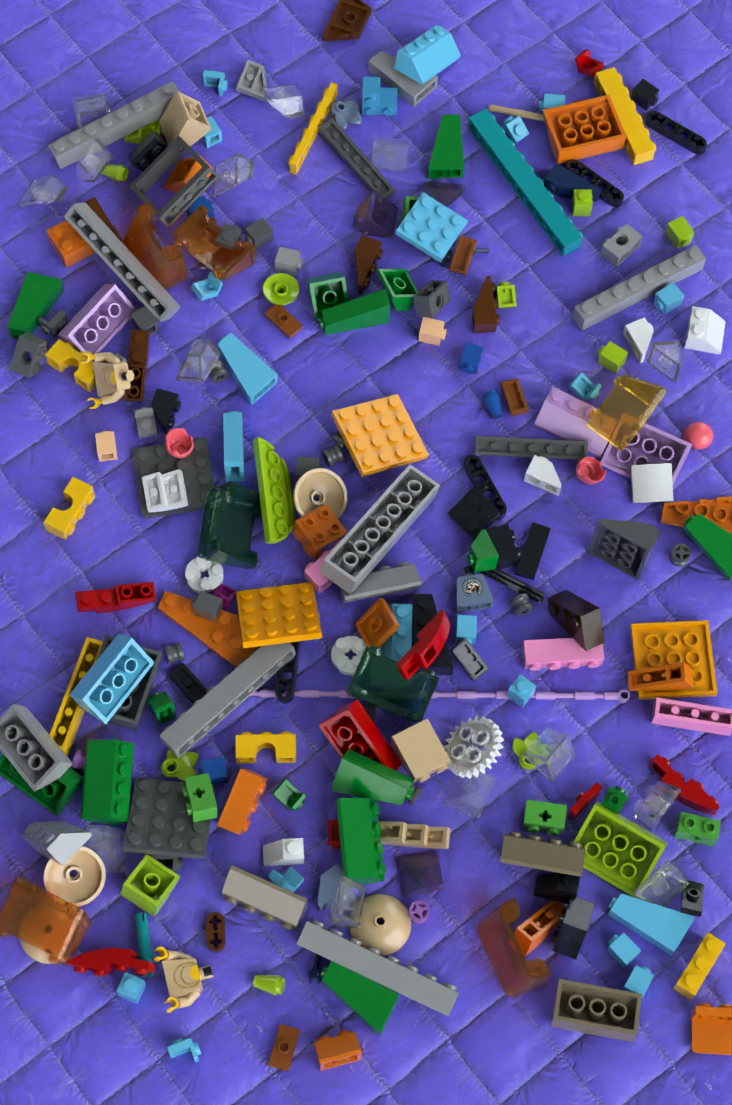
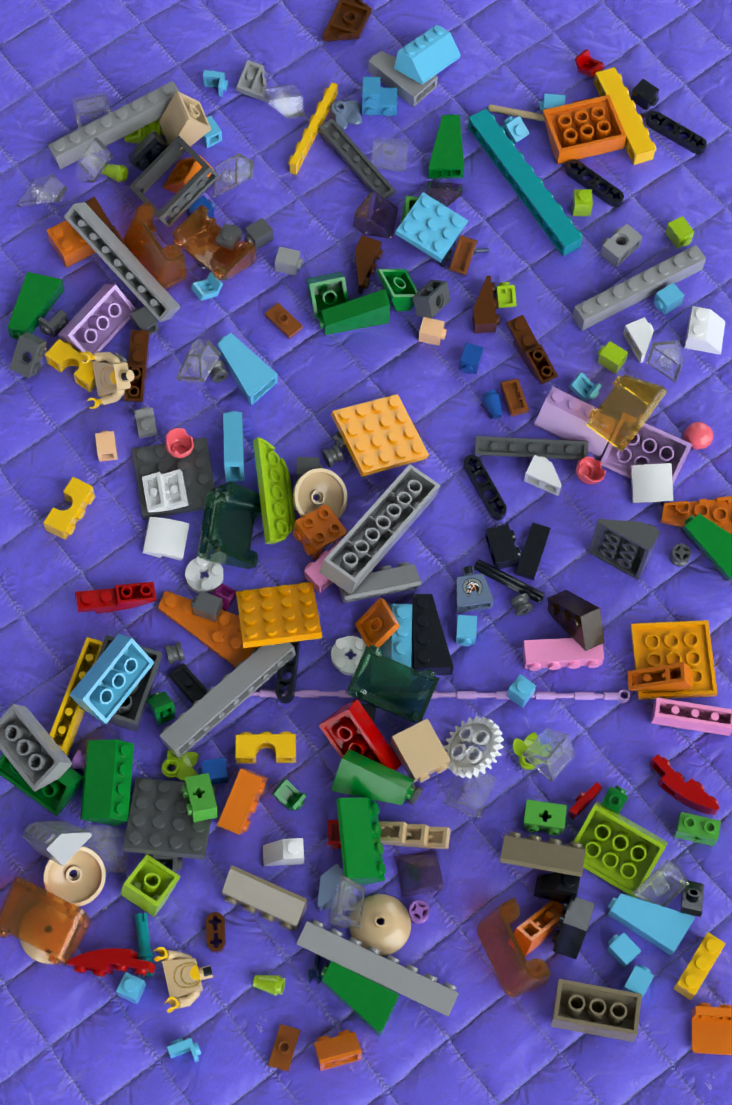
black slope [151,388,181,434] -> none
lime dish [263,273,299,305] -> none
medium azure bracket [268,867,304,893] -> none
red slope [396,610,450,680] -> none
black plate [447,487,501,540] -> none
plate [449,638,488,681] -> none
green slope [467,529,499,573] -> none
dark blue slope [544,163,601,202] -> none
clear slope [632,781,681,831] -> none
none -> white slope [142,517,189,561]
none -> reddish brown slope [506,315,558,385]

